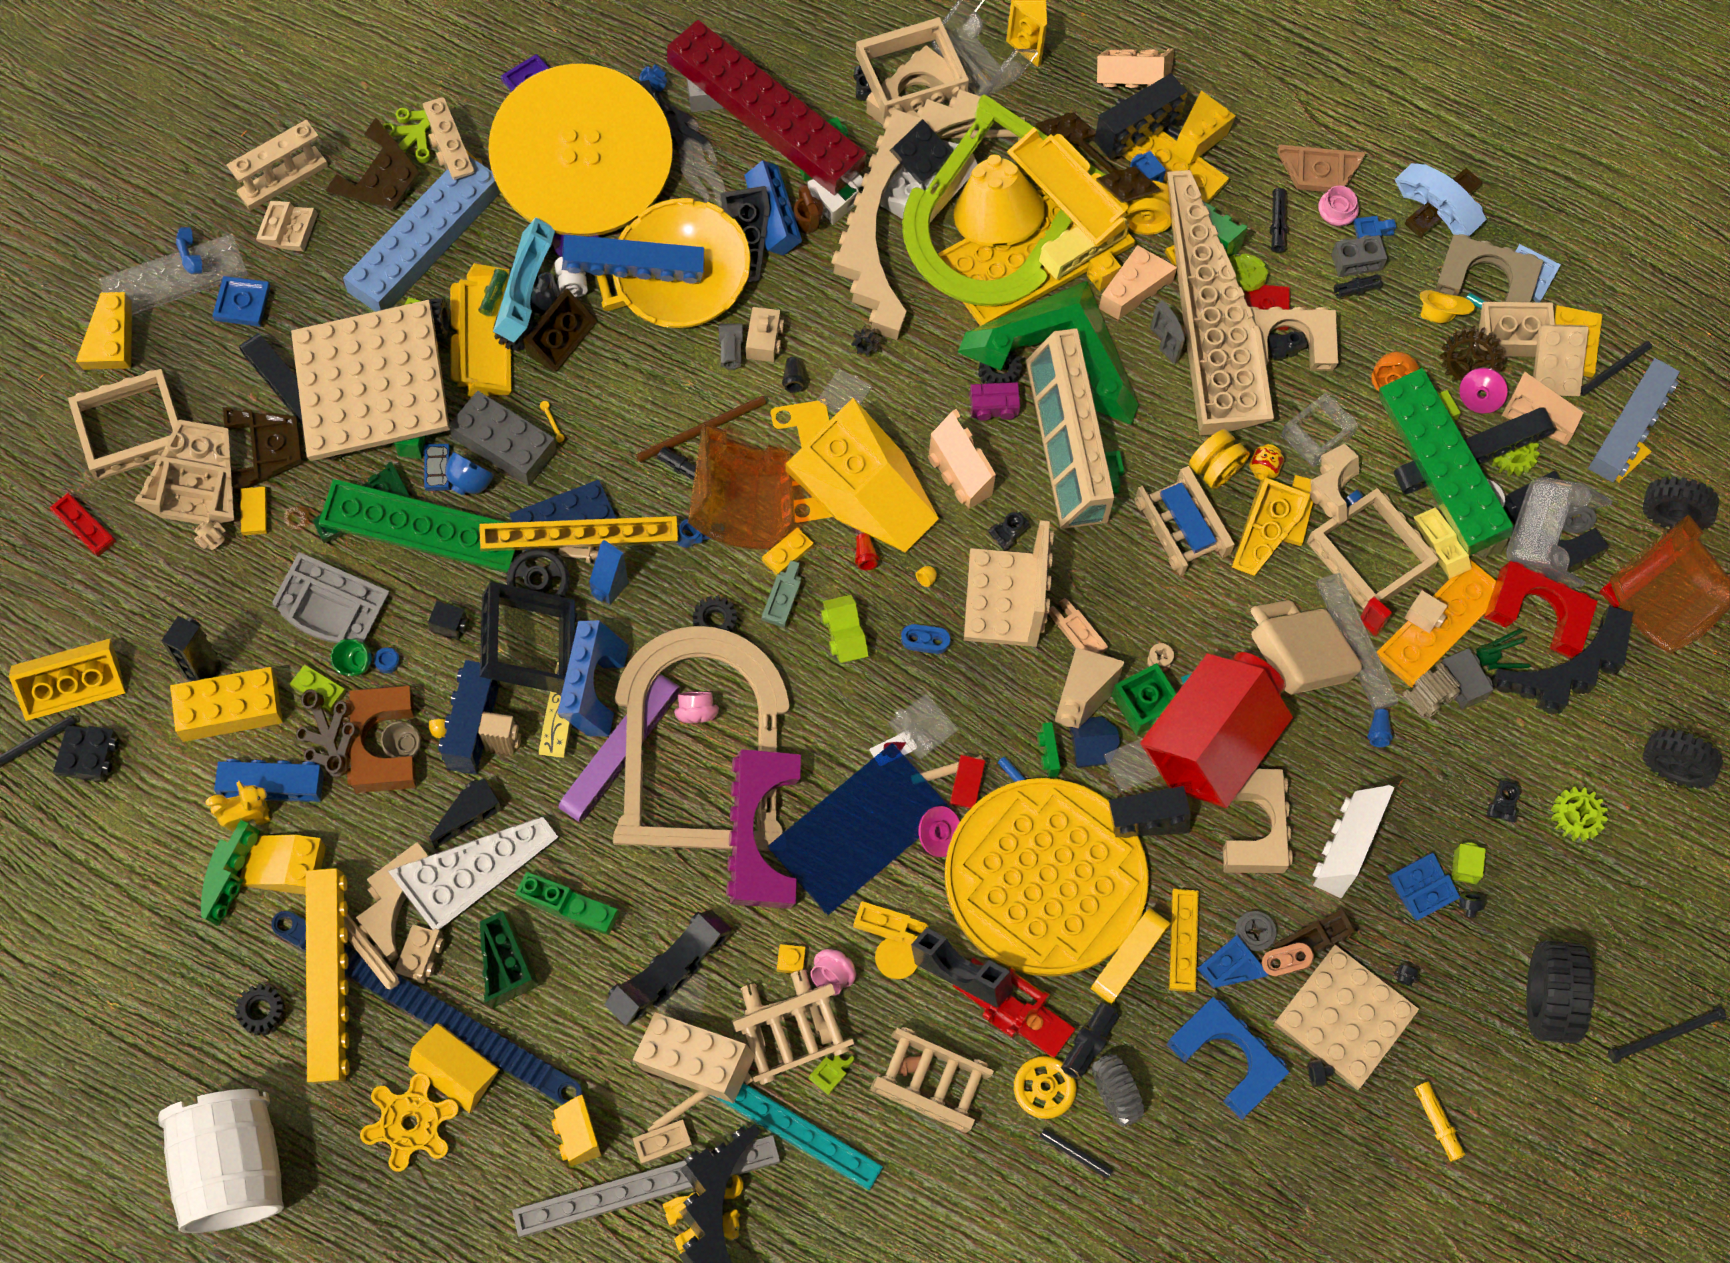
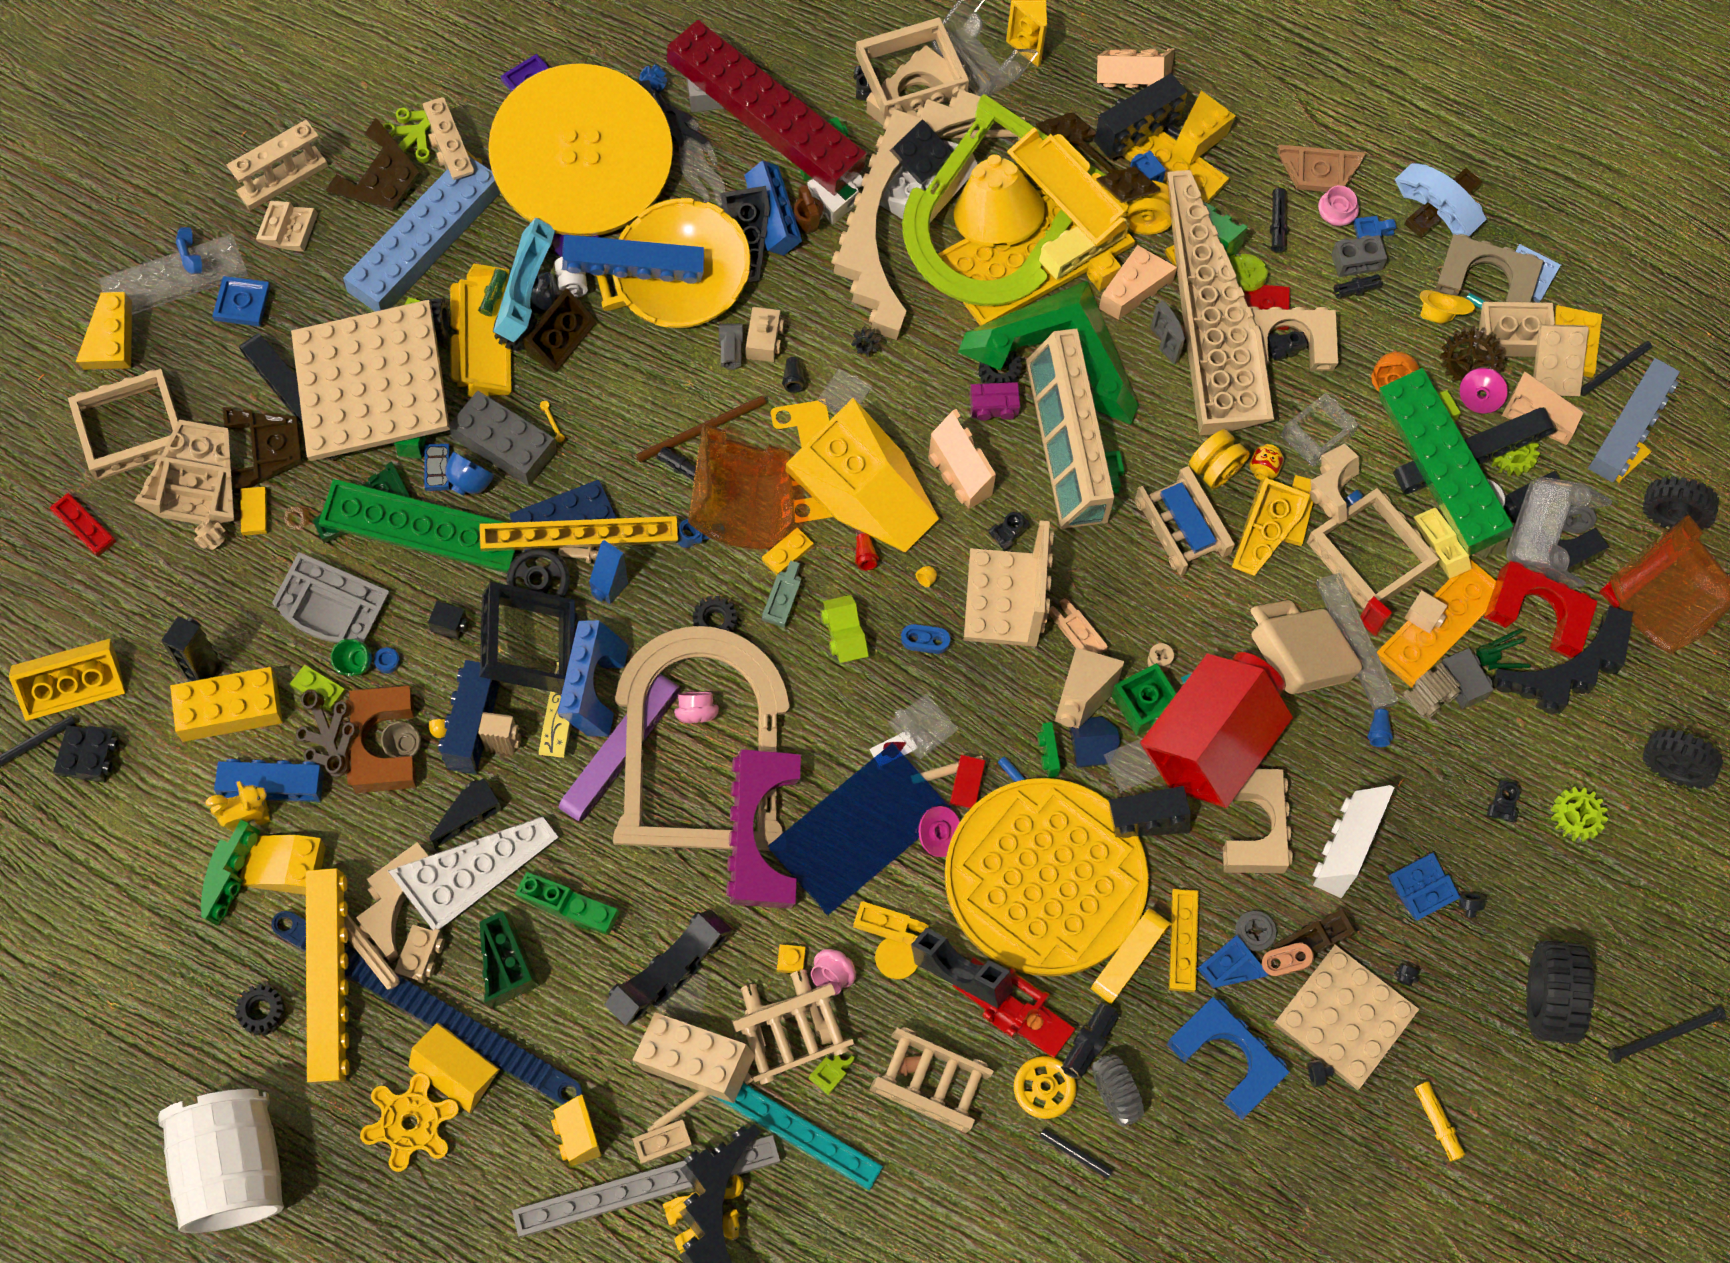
lime brick [1451,842,1486,884] -> none

